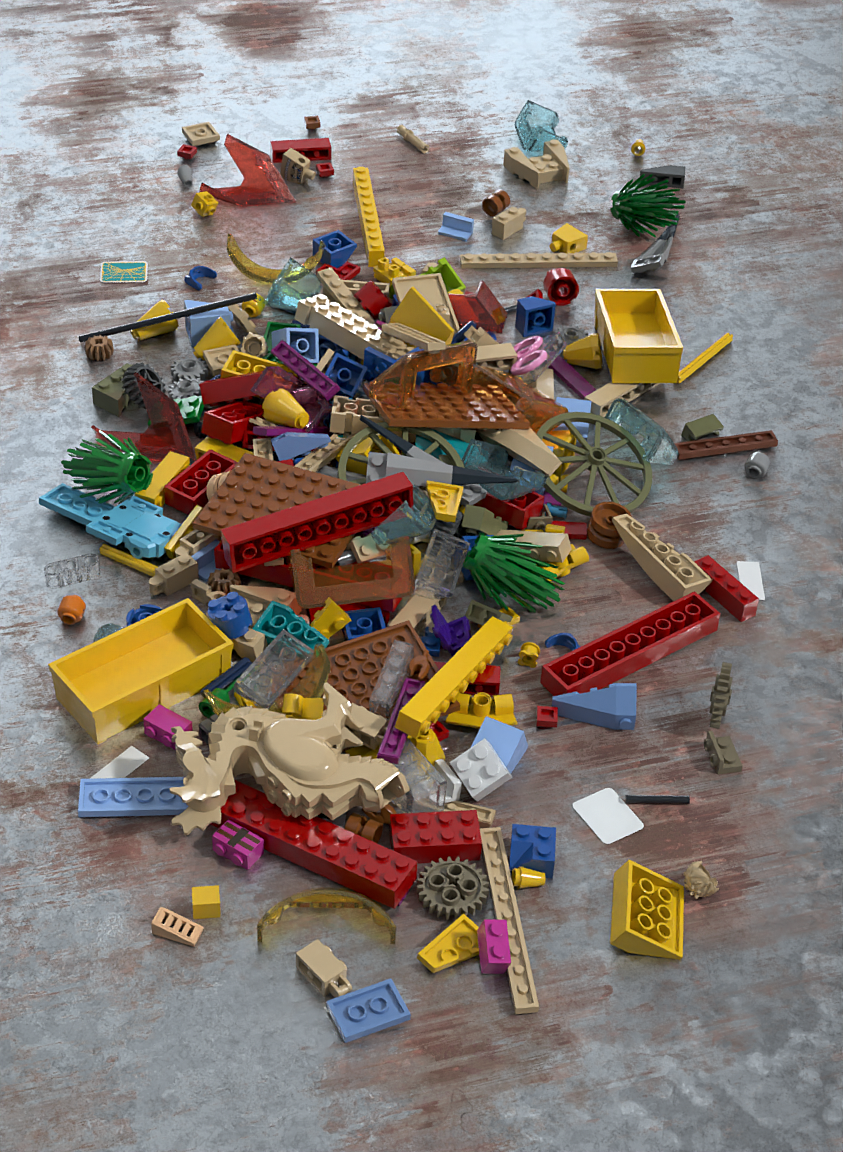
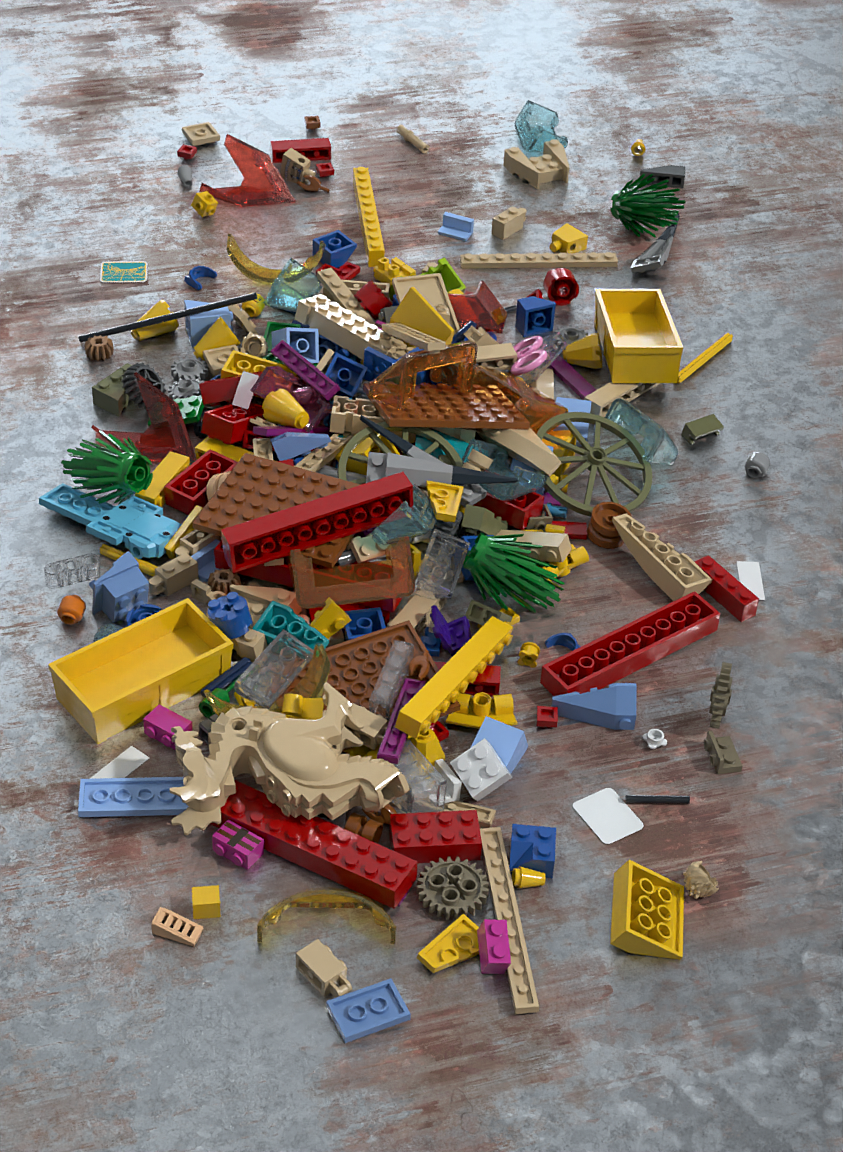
dark orange wheel [482,190,510,216] -> none
copper plate [673,430,778,460] -> none
none -> medium blue piece [89,551,149,623]
none -> white sticker [232,371,259,409]
none -> dark orange hand [296,175,330,193]
none -> tan wheel [462,449,493,472]
none -> white plate [643,729,667,749]

